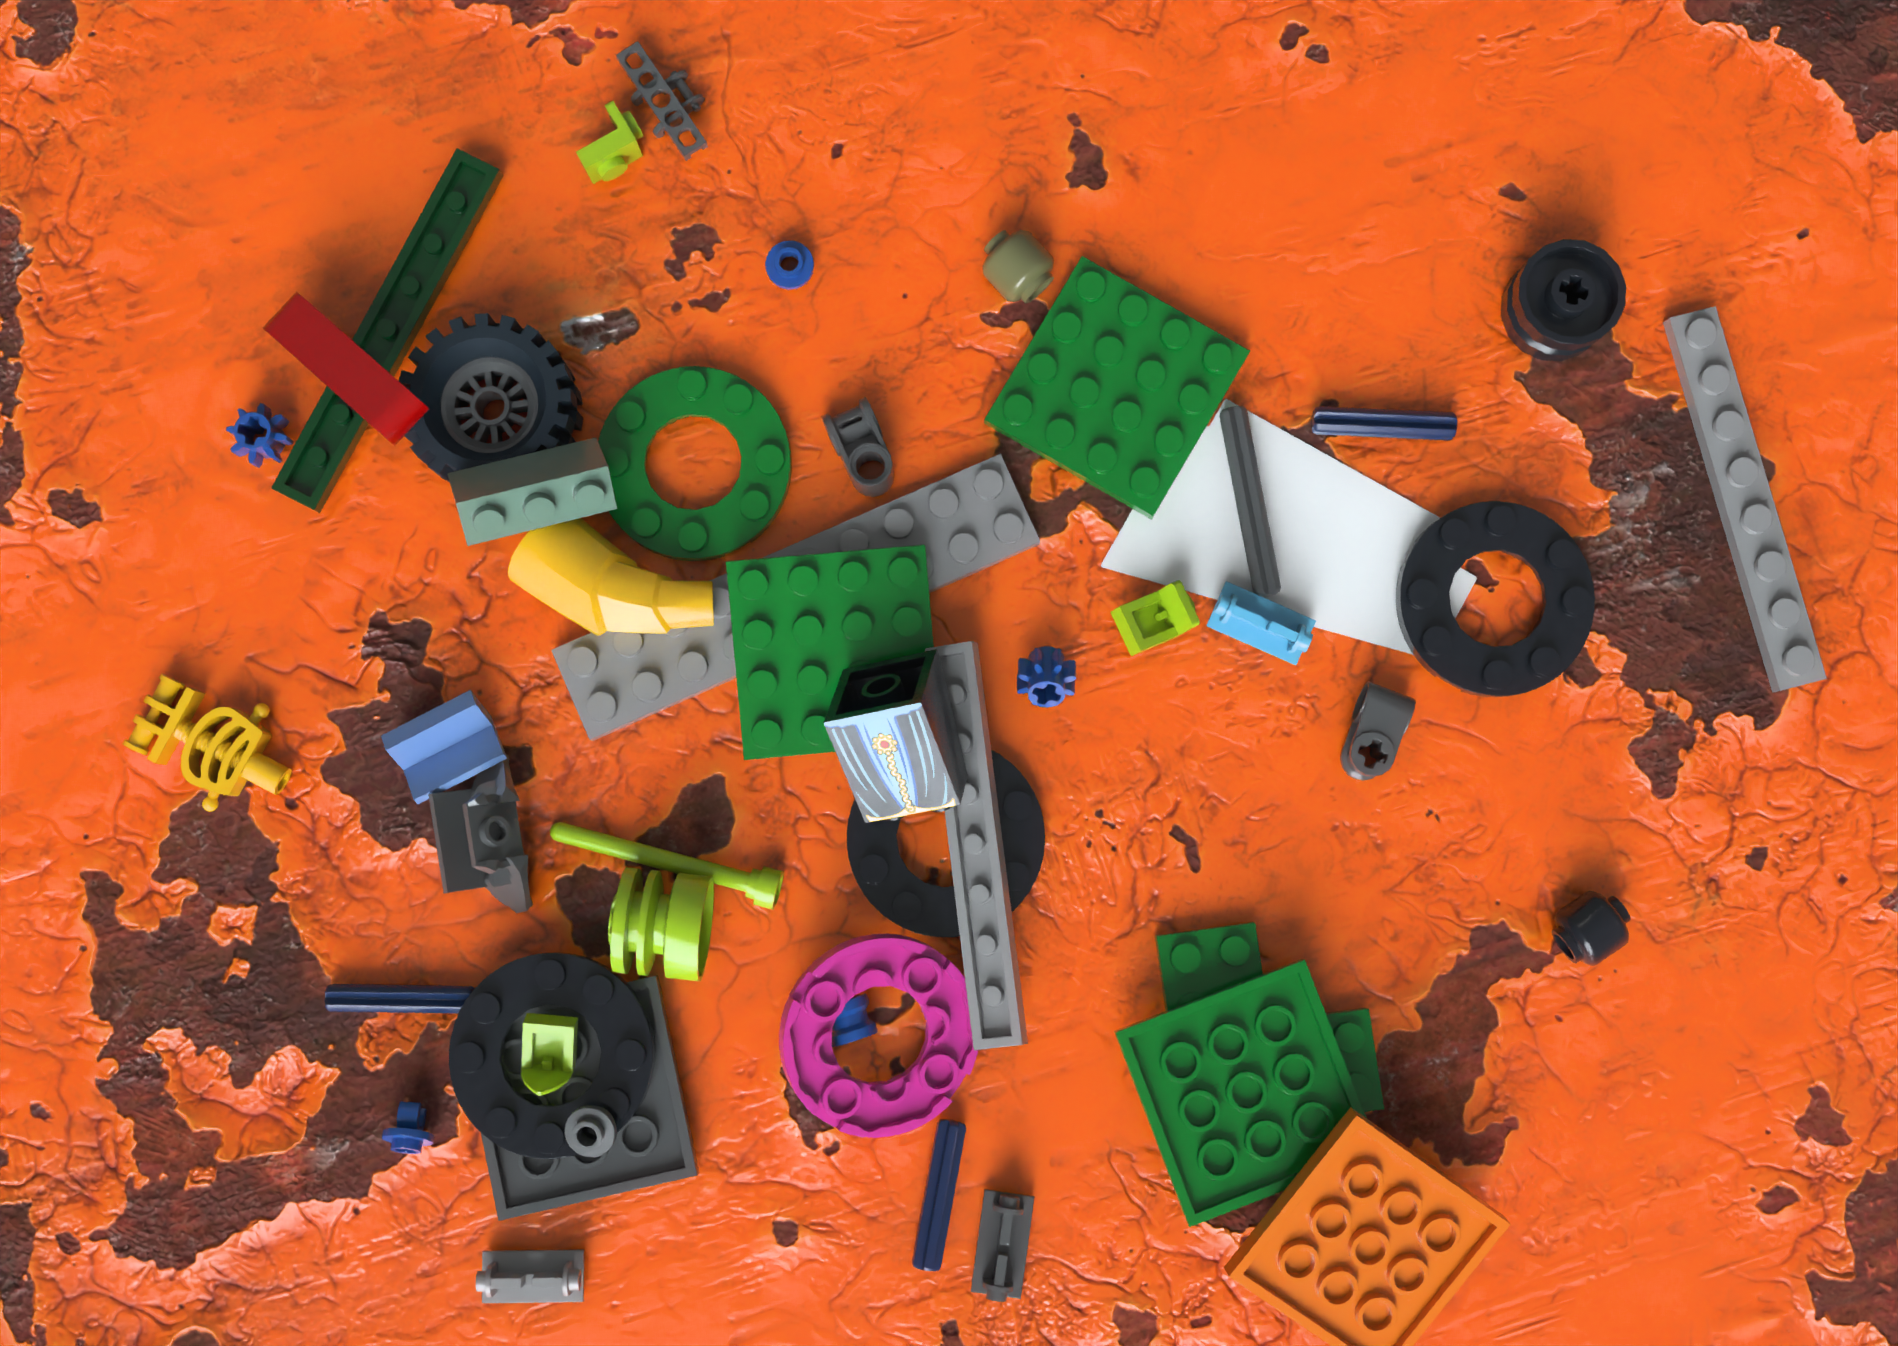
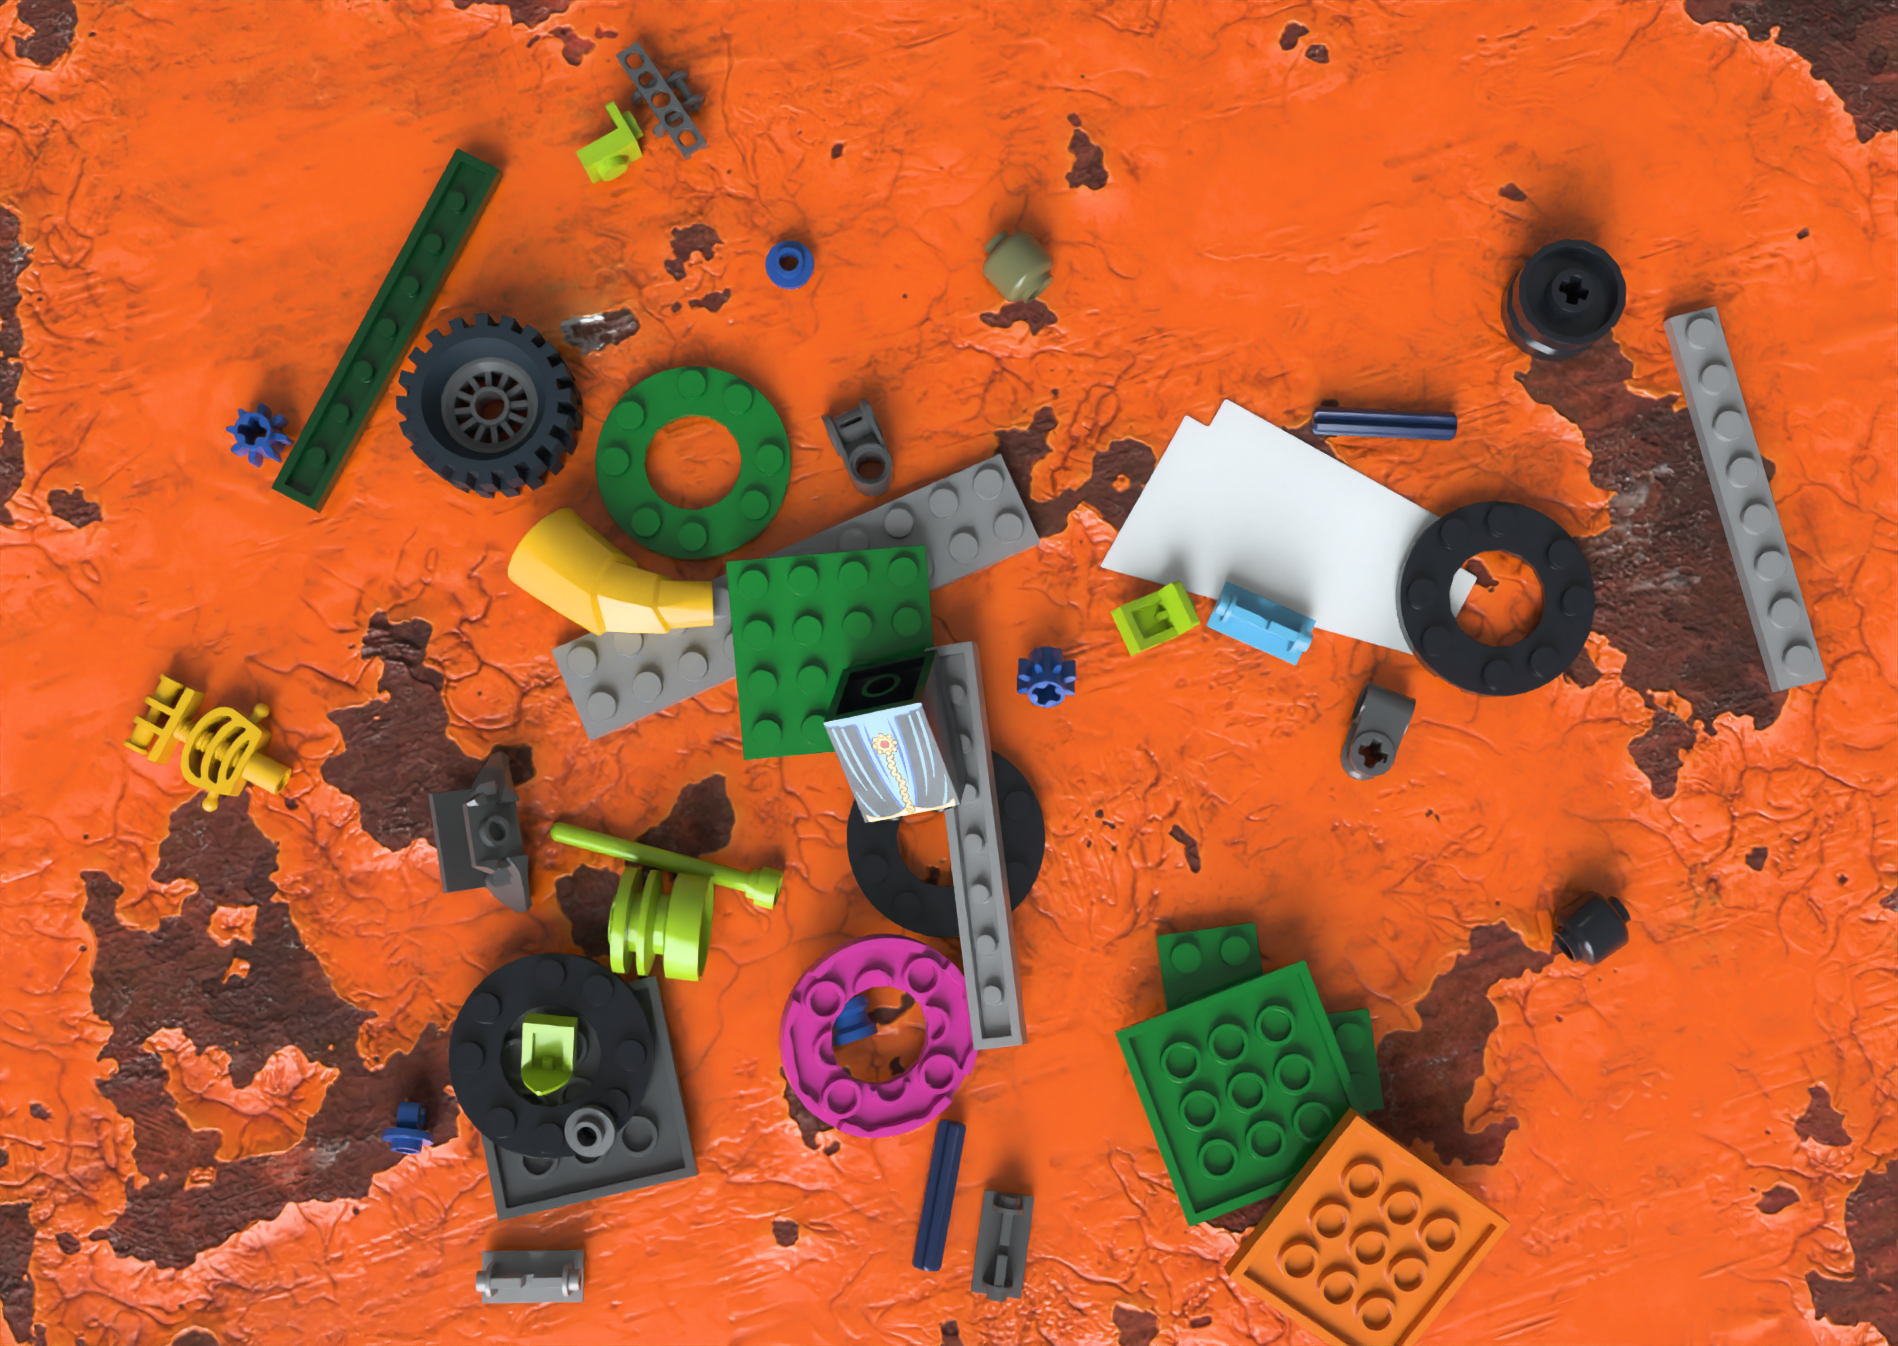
red beam [263,291,429,446] -> none
dark blue axle [325,984,475,1014] -> none
medium blue panel [381,690,507,804] -> none
sand green brick [447,438,617,546] -> none
green plate [984,256,1250,520] -> none
dark grey axle [1219,406,1281,597] -> none

